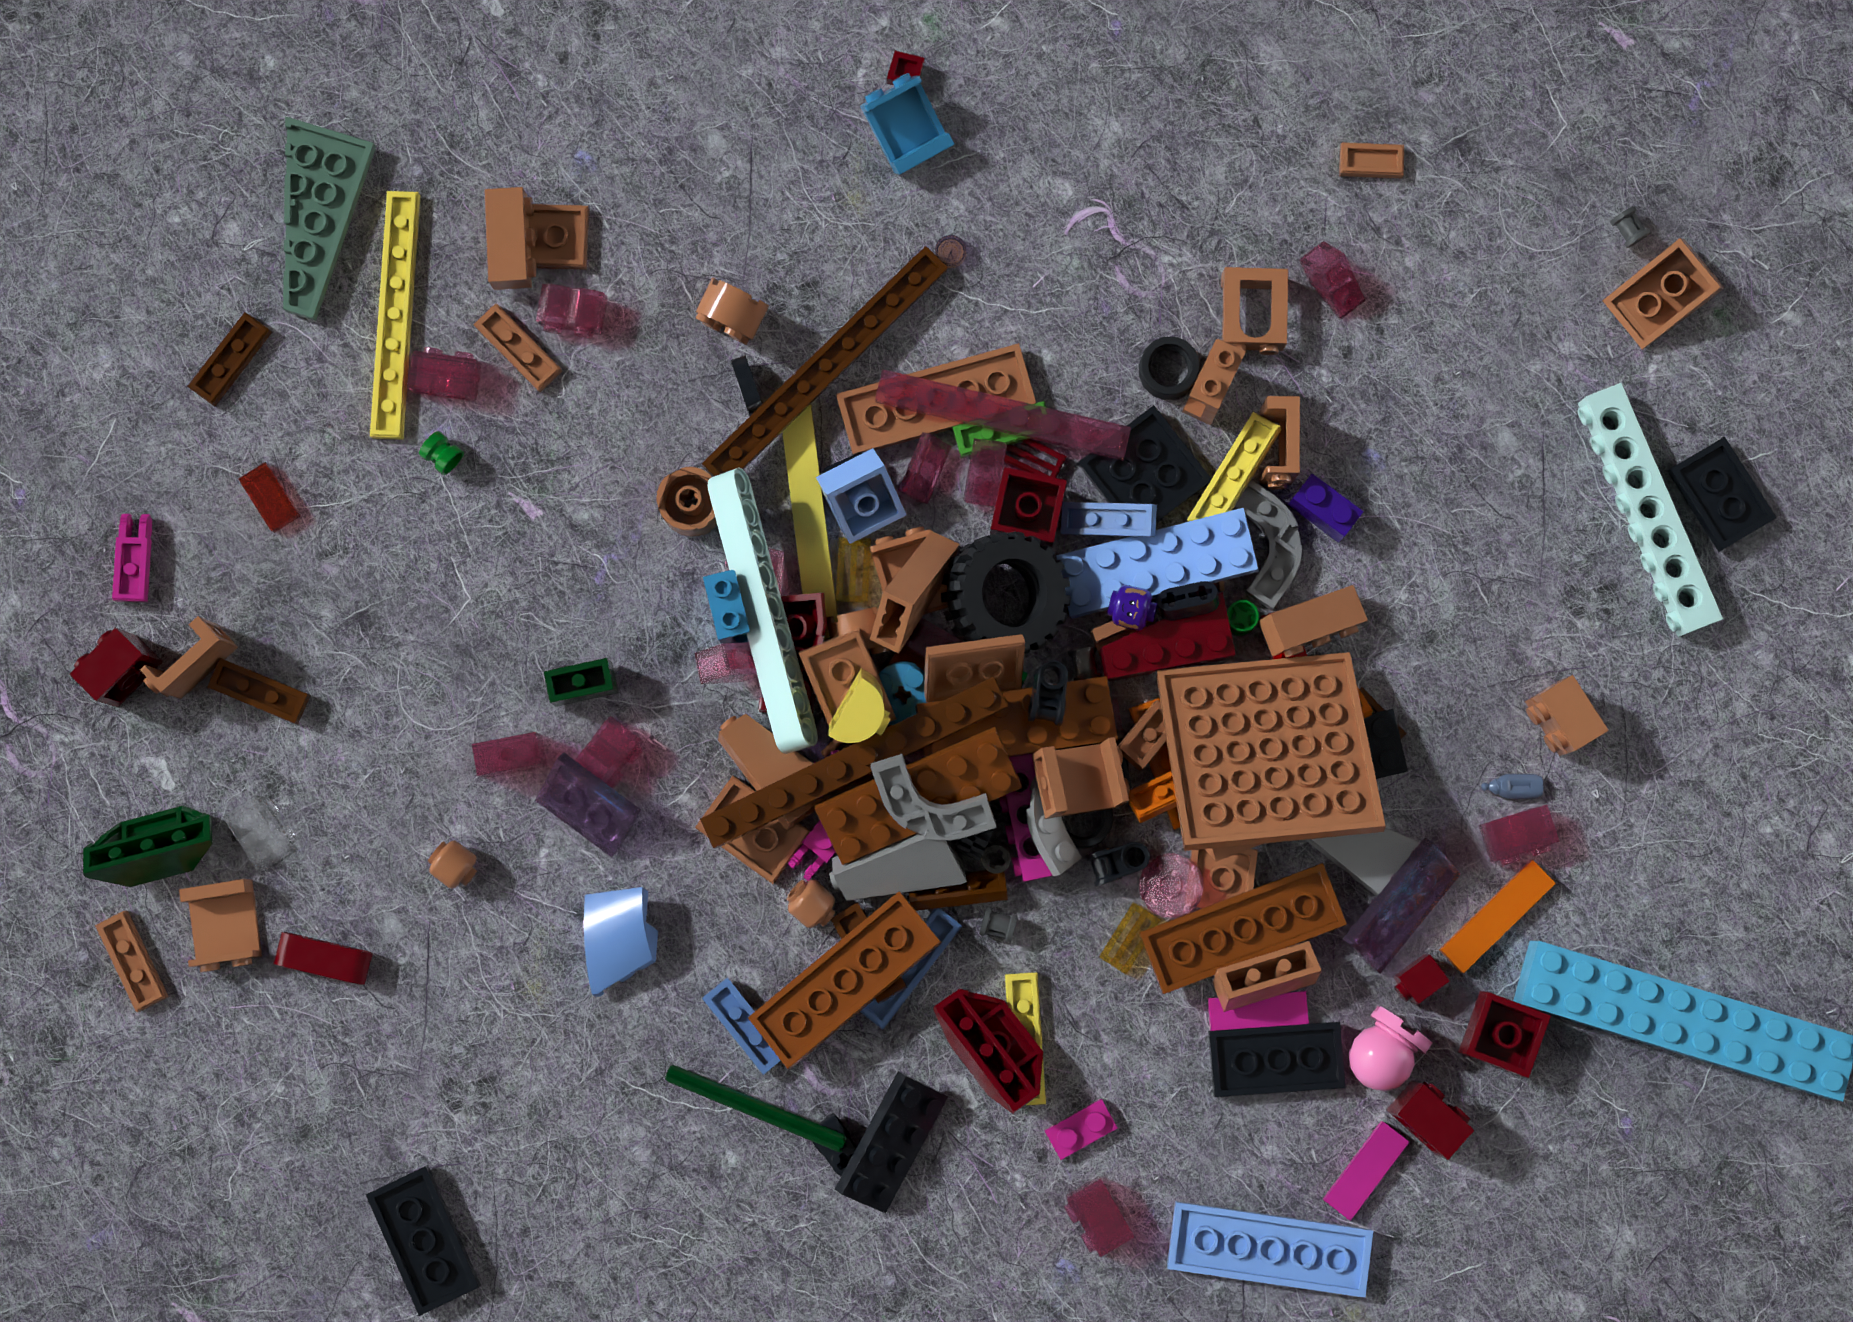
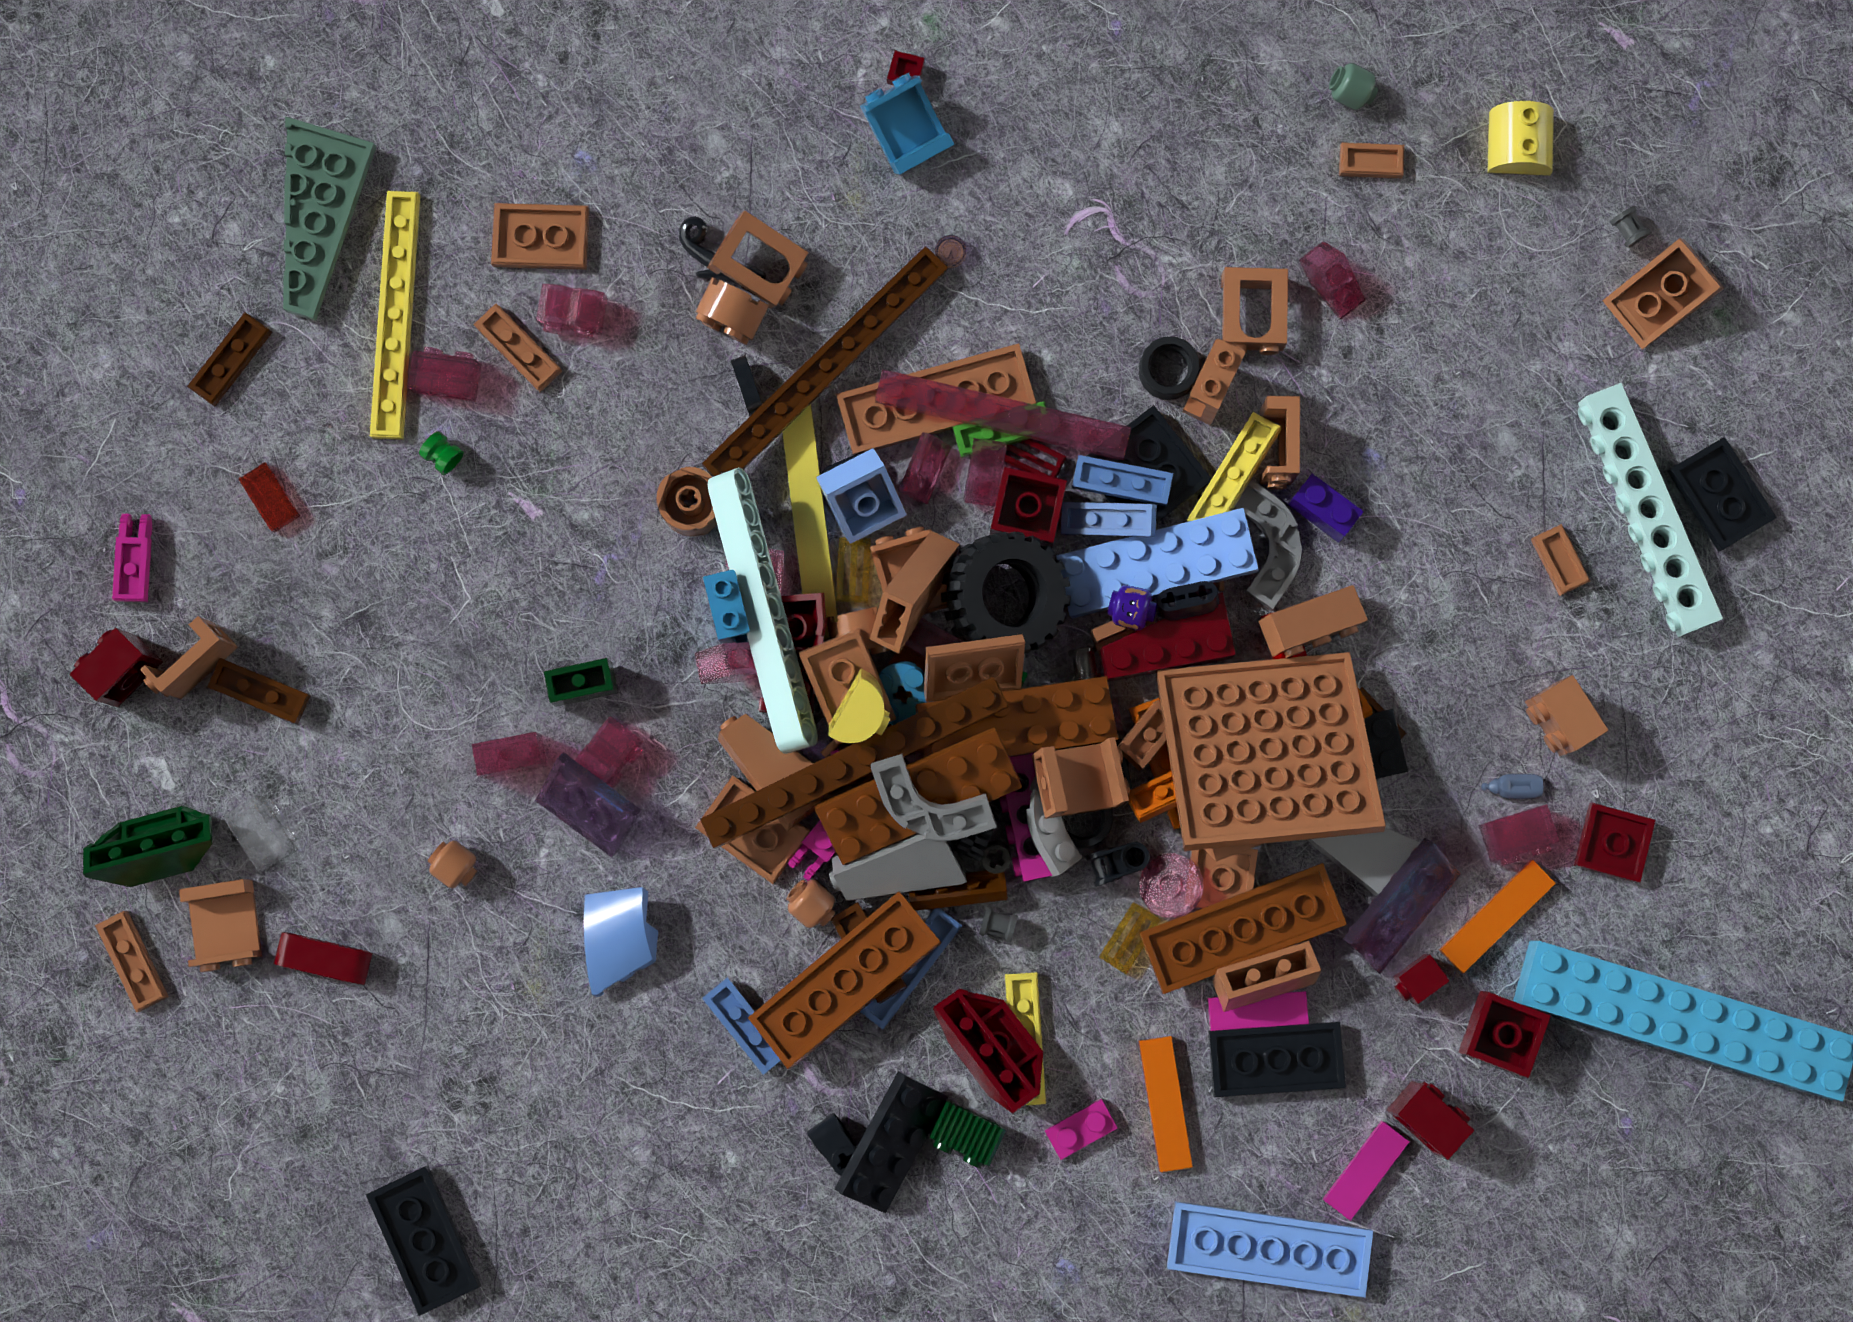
nougat brick [484,187,536,290] -> none
dark green axle [665,1065,847,1152] -> none
black piece [1027,660,1068,726] -> none
clear pink brick [1064,1176,1134,1257] -> none
green wheel [1227,600,1259,637] -> none
bright pink tile [1349,1006,1433,1091] -> none
none -> black plant [679,216,766,295]
none -> nougat panel [707,210,809,309]
none -> dark green brick [930,1100,1006,1169]
none -> medium blue plate [1072,455,1173,506]
none -> orange tile [1138,1036,1193,1172]
none -> sand green head [1329,63,1378,110]
none -> light yellow brick [1488,101,1554,176]
none -> nougat tile [1531,524,1591,596]
none -> dark red plate [1574,803,1656,883]

